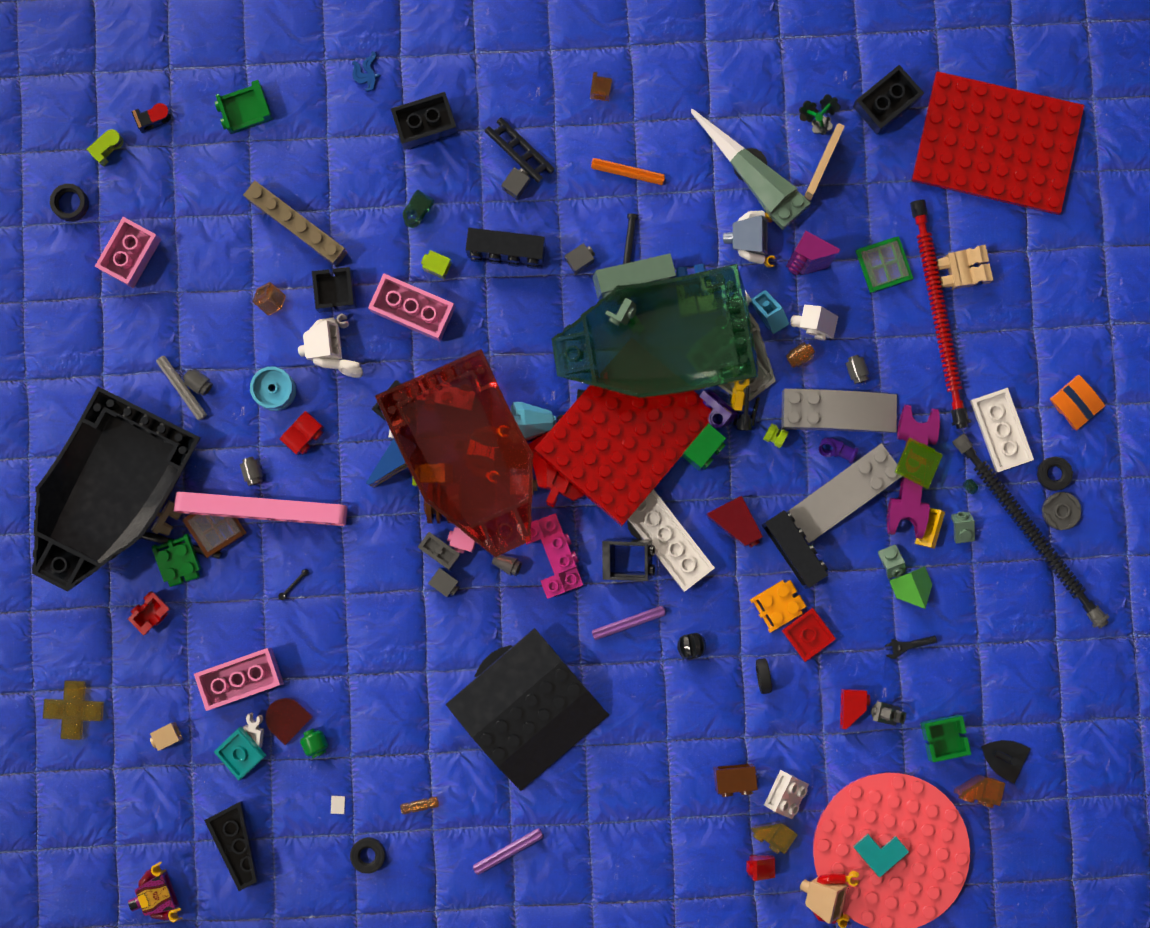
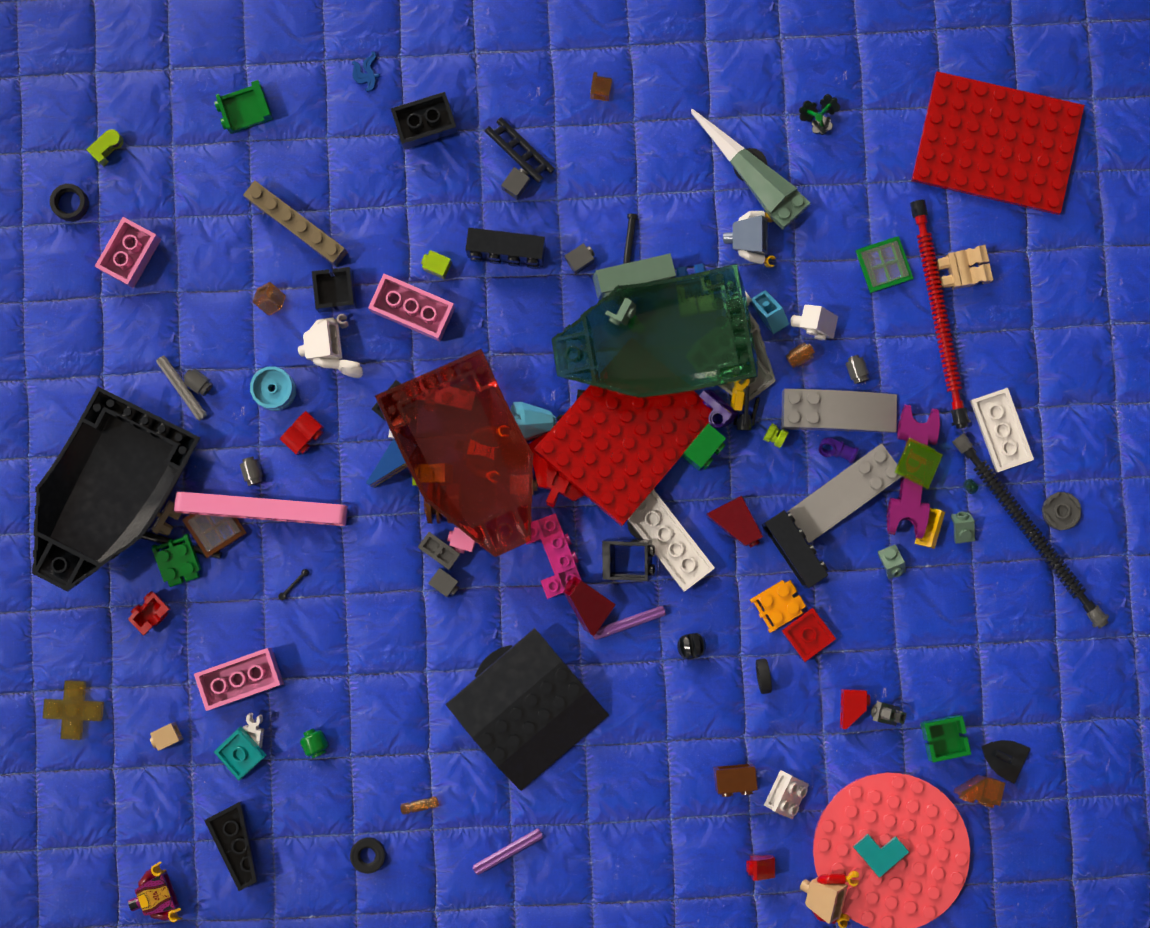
leg [131,103,172,133] -> none
clear red tile [265,698,313,745] -> none
white sticker [331,796,345,814] -> none
clear green piece [403,190,434,228] -> none
dark grey cone [492,553,522,576] -> none
orange axle [591,158,665,185] -> none
clear yellow slope [751,821,798,854] -> none
magenta slope [786,231,840,275] -> none
tan tile [804,123,845,202] -> none
black brick [853,65,924,135] -> none
black piece [885,635,937,659] -> none
bright green slope [889,566,932,609] -> none
black tyre [1037,456,1073,491] -> none
orange slope [1050,375,1105,430] -> none
none -> dark red slope [563,576,616,636]

